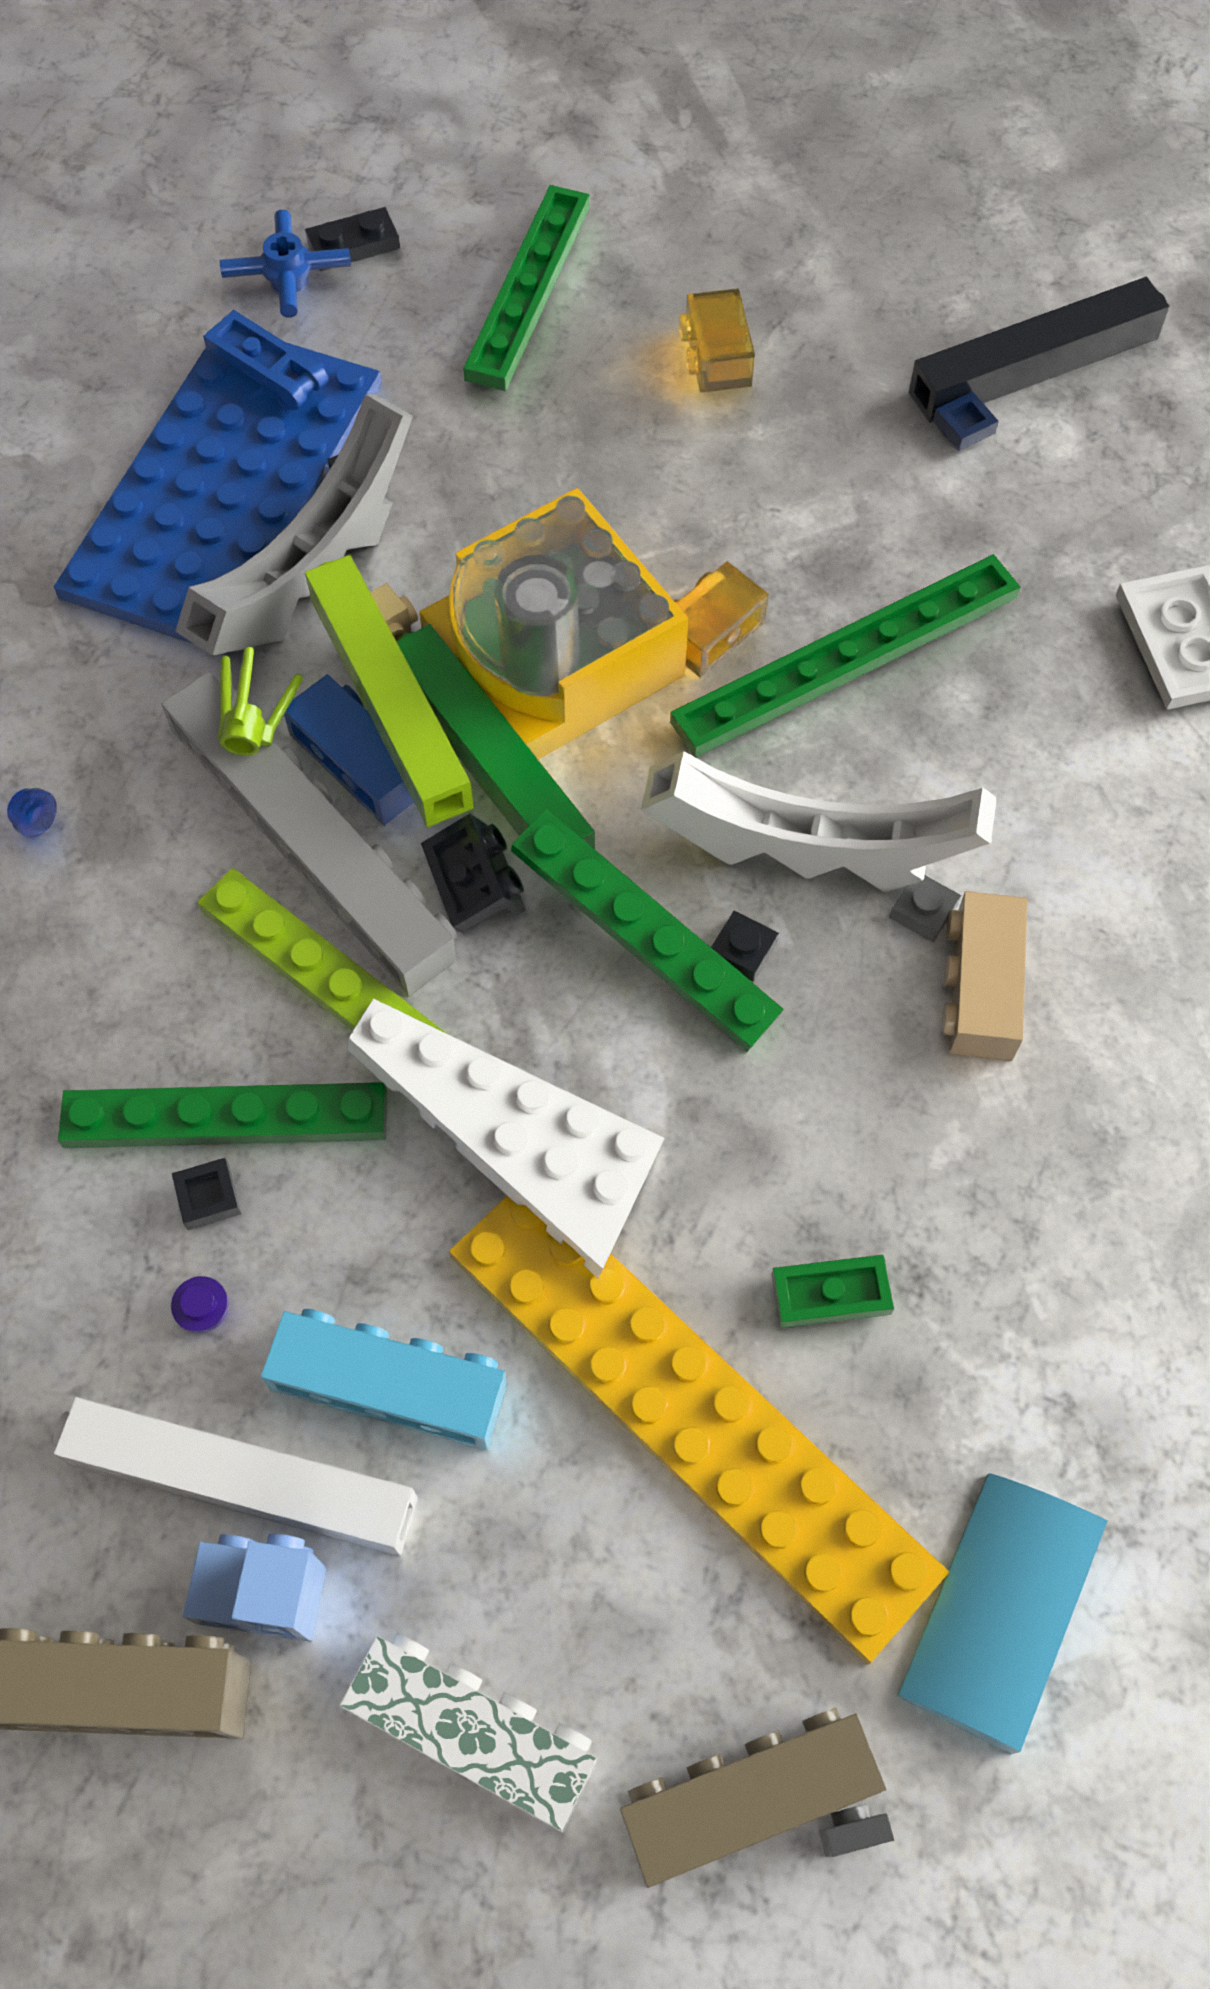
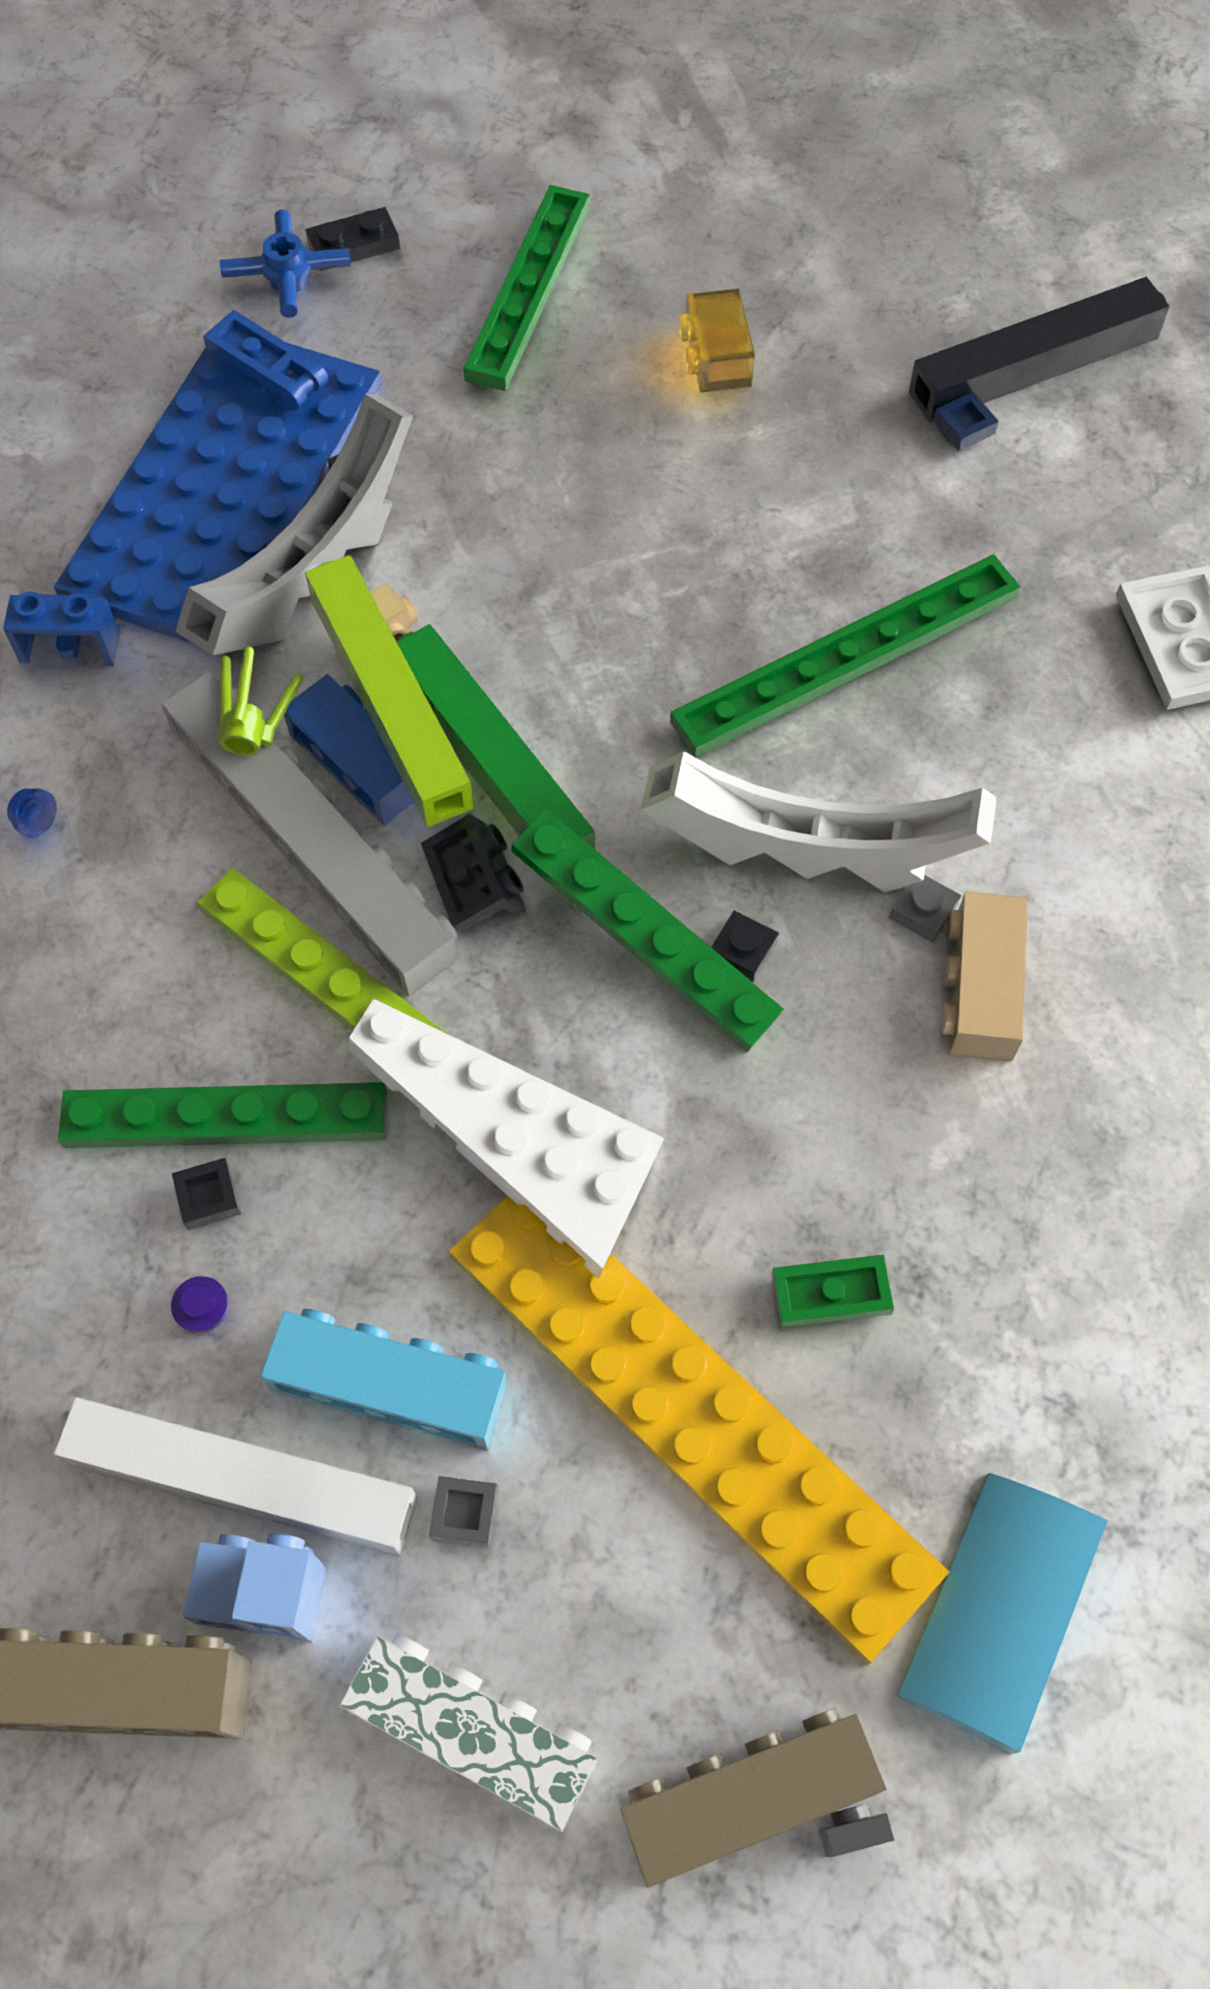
clear piece [419,487,688,760] -> none
clear yellow brick [674,561,769,678] -> none
none -> blue window [3,592,121,666]
none -> dark grey plate [429,1476,498,1547]

